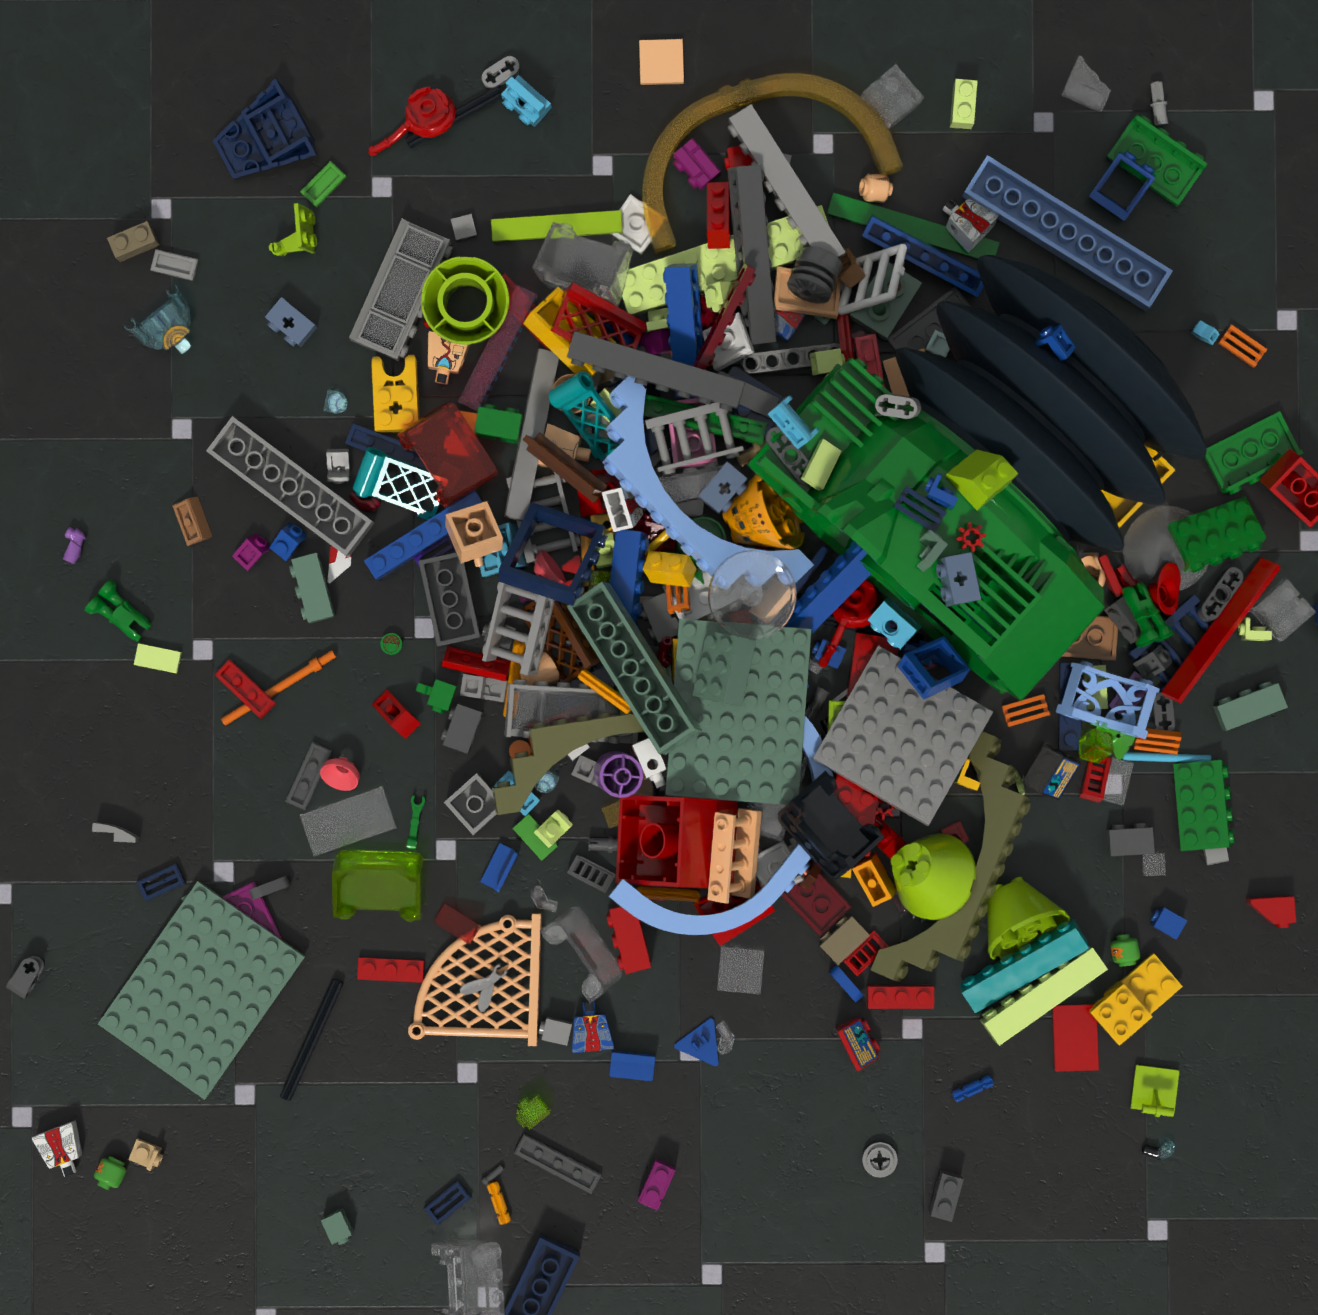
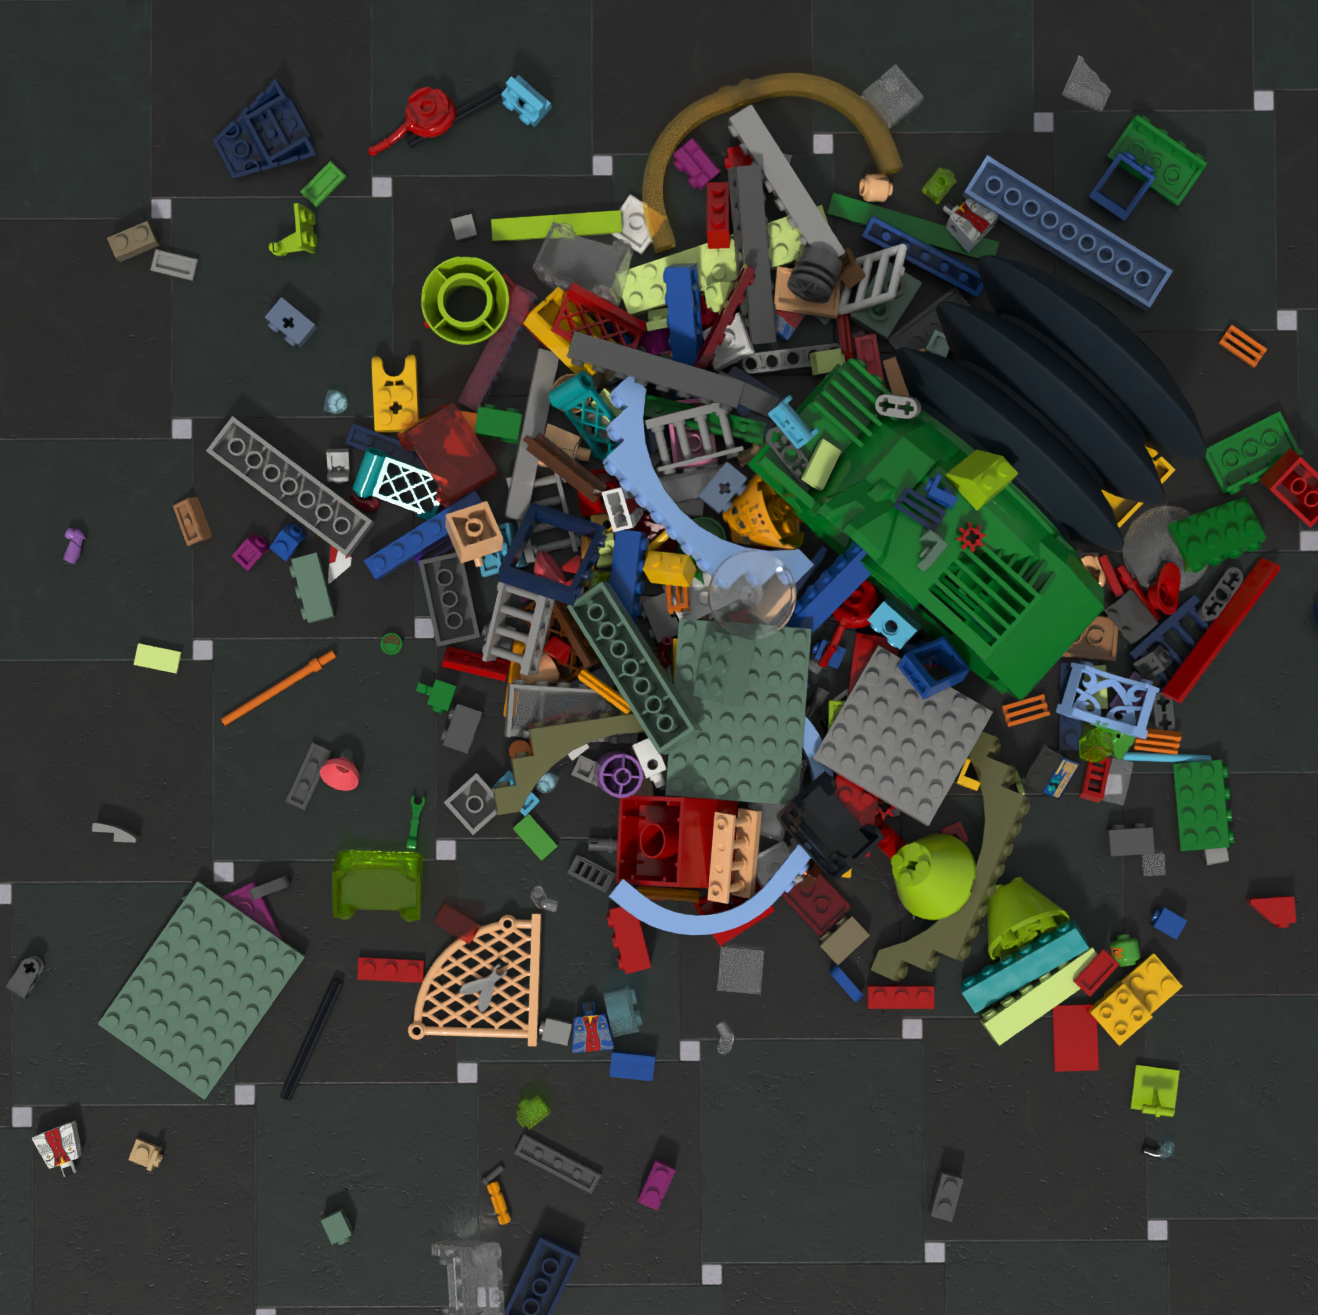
green piece [84,579,151,642] -> none
bright green head [94,1156,127,1191] -> none
clear light blue torso [125,285,191,354] -> none
dark blue tile [136,863,186,902] -> none
red tile [215,659,277,719] -> none
clear tile [300,787,397,856] -> none
window [349,218,453,362] -> none
red slope [372,690,421,739] -> none
dark blue tile [424,1180,472,1226] -> none
light nougat torso [428,331,470,385] -> none
light grey slope [460,674,508,702] -> none
blue panel [480,843,519,892] -> none
light grey beam [482,56,520,89] -> none
yellowish green bracket [534,810,573,848] -> none
clear windscreen [539,907,622,1003] -> none
clear yellow tile [601,801,619,829] -> none
light nougat tile [639,39,684,85] -> none
blue piece [674,1018,719,1066] -> none
slope [835,1016,881,1071] -> none
red slope [843,930,889,976] -> none
light orange brick [852,853,897,907] -> none
light grey gear [862,1142,898,1178] -> none
sand blue brick [936,552,981,607] -> none
yellowish green brick [950,79,977,129] -> none
blue axle [952,1075,994,1102] -> none
blue bracket [1035,324,1076,361] -> none
green piece [1122,582,1174,648] -> none
light grey axle [1150,81,1168,126] -> none
medium azure piece [1191,320,1220,345] -> none
sand green brick [1213,681,1288,731] -> none
yellowish green bracket [1238,617,1272,641] -> none
clear piece [1250,579,1316,642] -> none
none -> red slope [543,636,572,665]
none -> clear light blue brick [603,985,642,1037]
none -> clear neon green brick [922,167,957,205]
none -> red tile [1073,948,1119,996]

